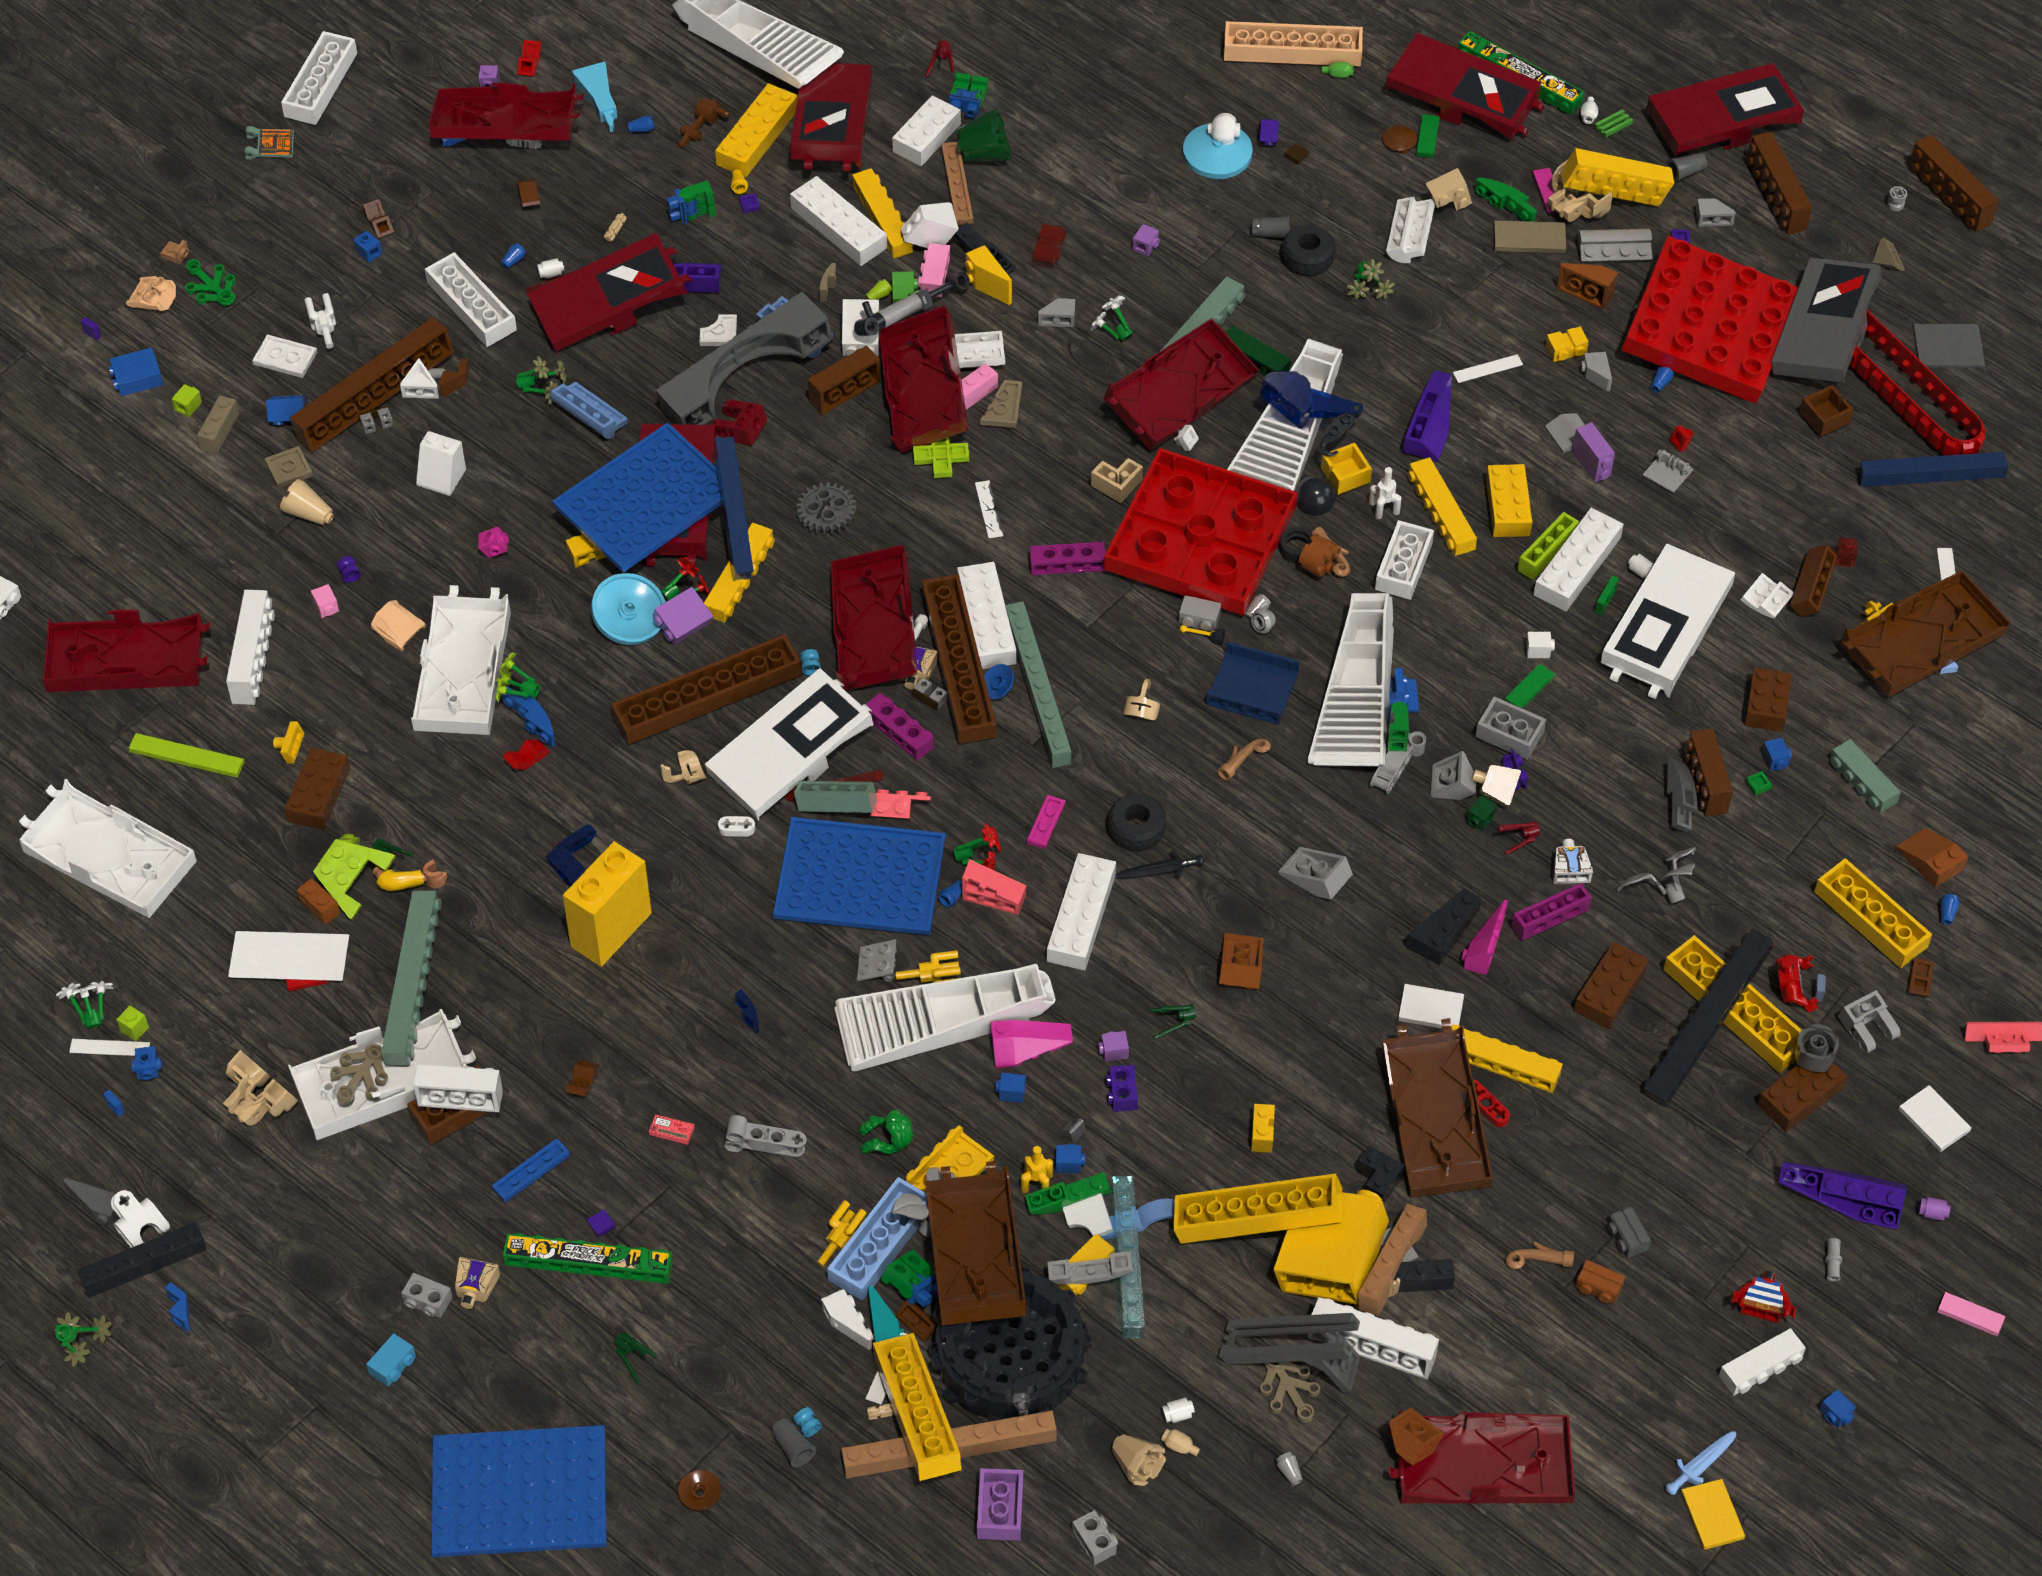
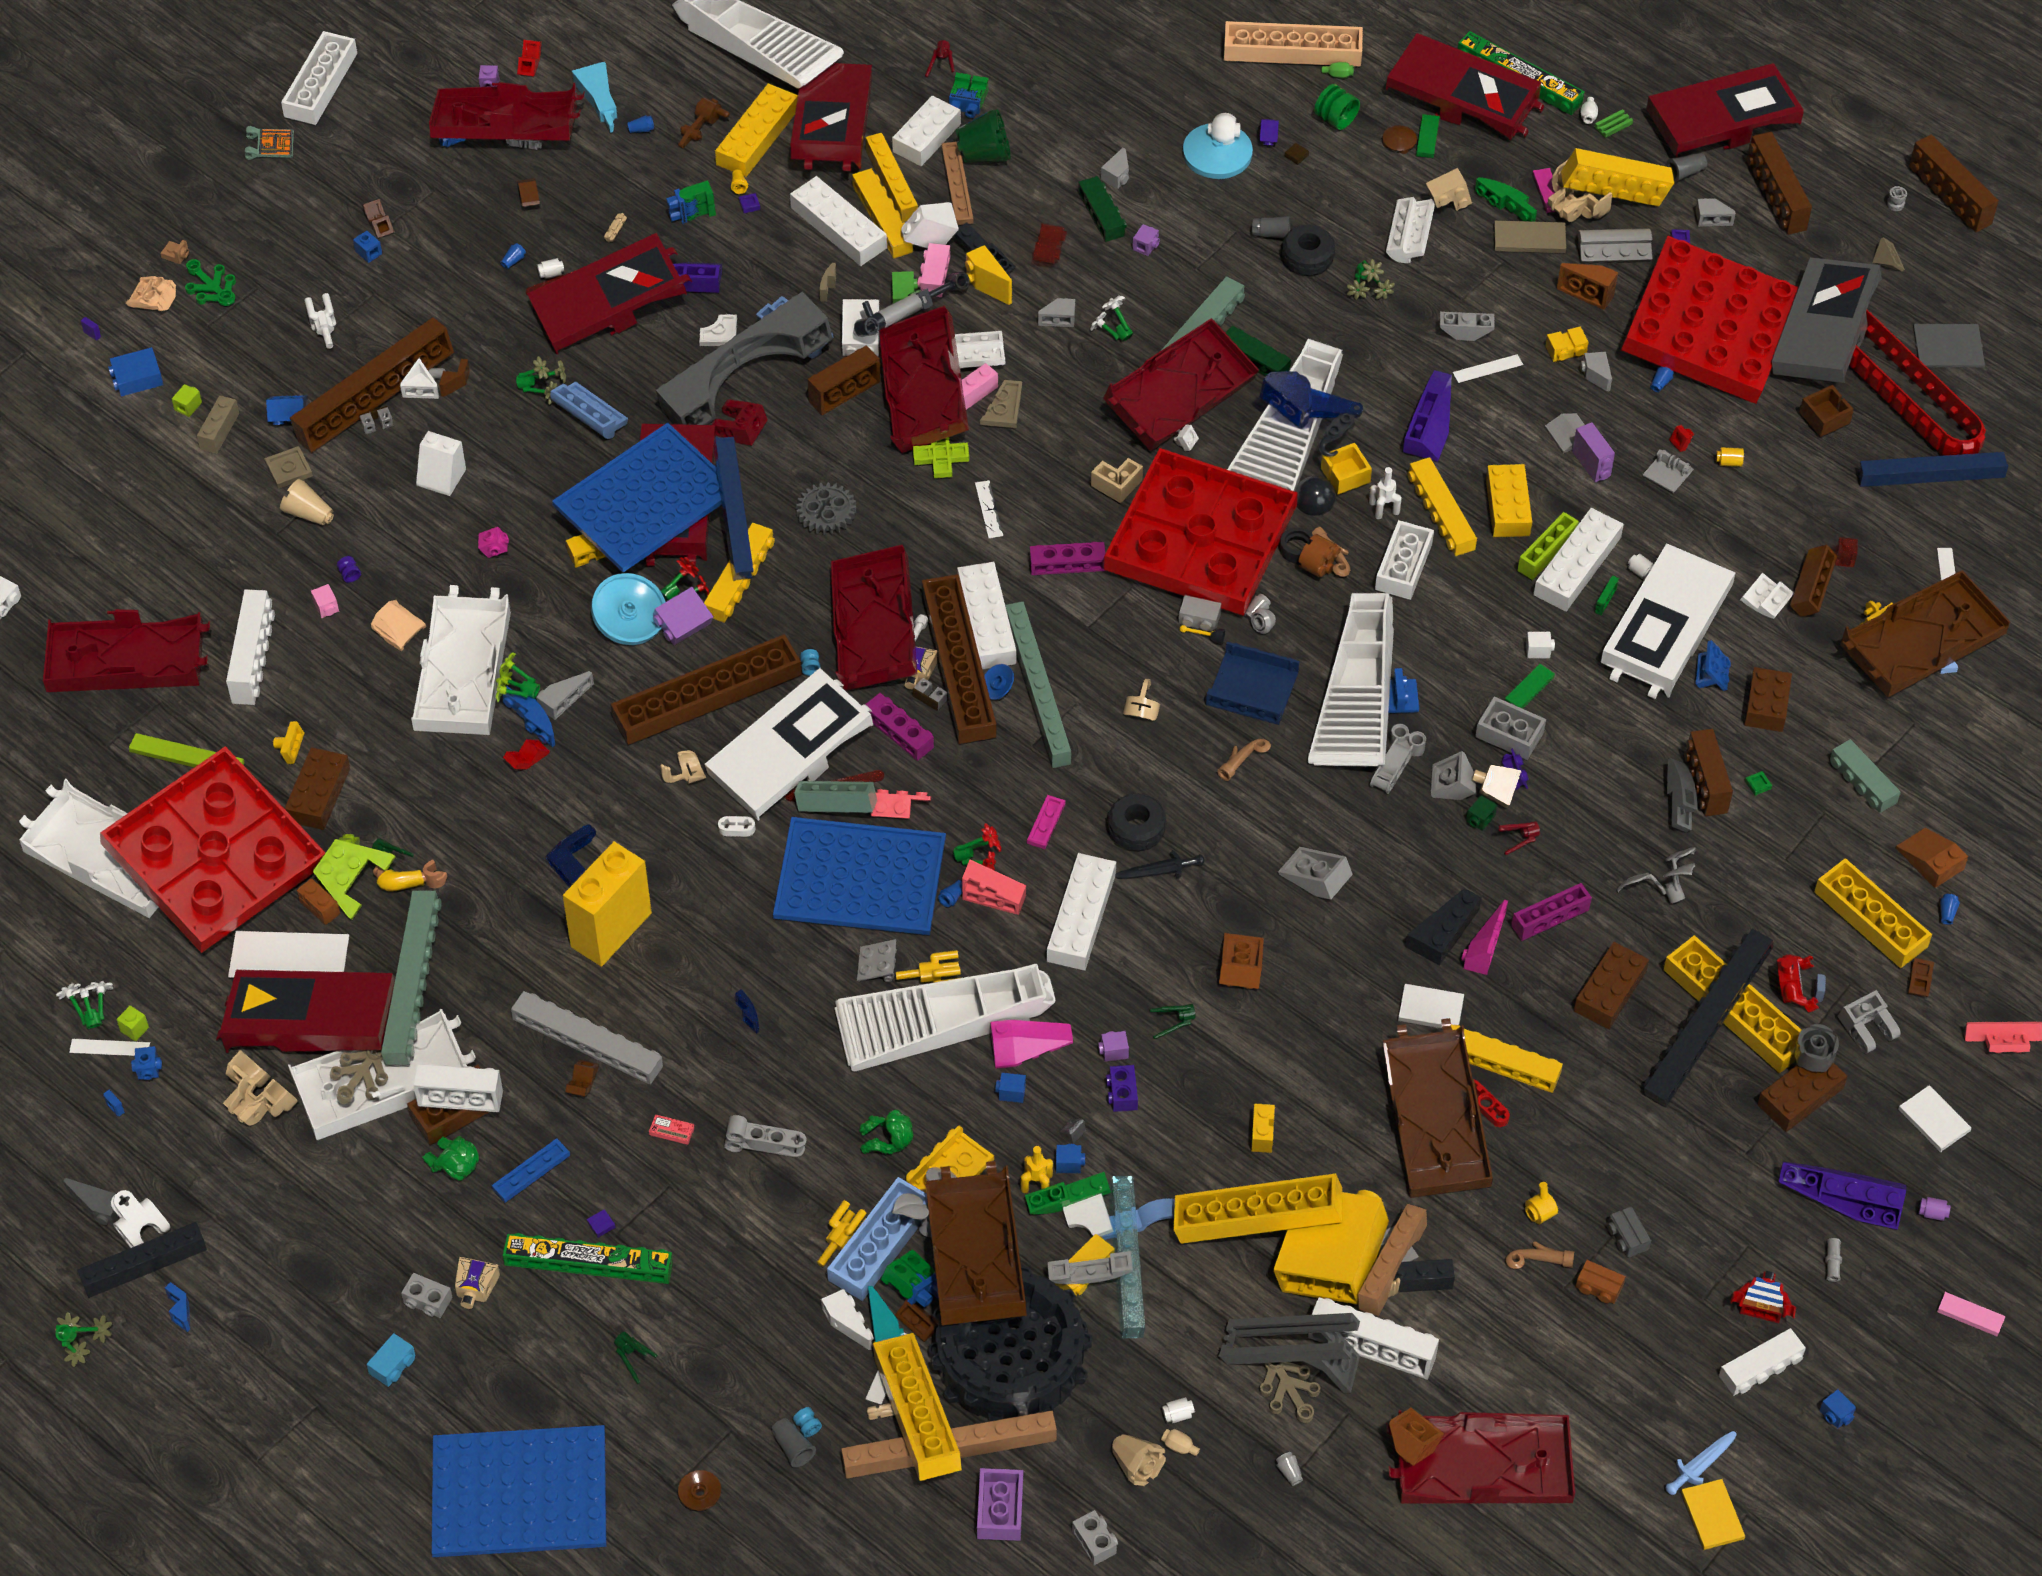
white tile [252,335,317,378] -> none
white brick [425,252,517,347] -> none
lime cone [865,279,892,300] -> none
black brick [1357,1145,1404,1205] -> none
green hips [1387,692,1409,751] -> none
torso [1553,839,1593,884] -> none
blue brick [1762,738,1792,771] -> none
none -> red plate [100,746,325,953]
none -> dark red piece [216,970,395,1053]
none -> green hair [422,1136,479,1181]
none -> light grey brick [511,991,663,1085]
none -> light grey slope [536,671,594,720]
none -> yellow brick [865,133,918,222]
none -> dark green brick [1078,176,1127,242]
none -> light grey slope [1101,148,1129,189]
none -> green wheel [1314,83,1360,130]
none -> light grey slope [1440,312,1494,341]
none -> yellow piece [1525,1182,1558,1224]
none -> blue bracket [1696,640,1731,691]
none -> yellow brick [1716,447,1744,467]

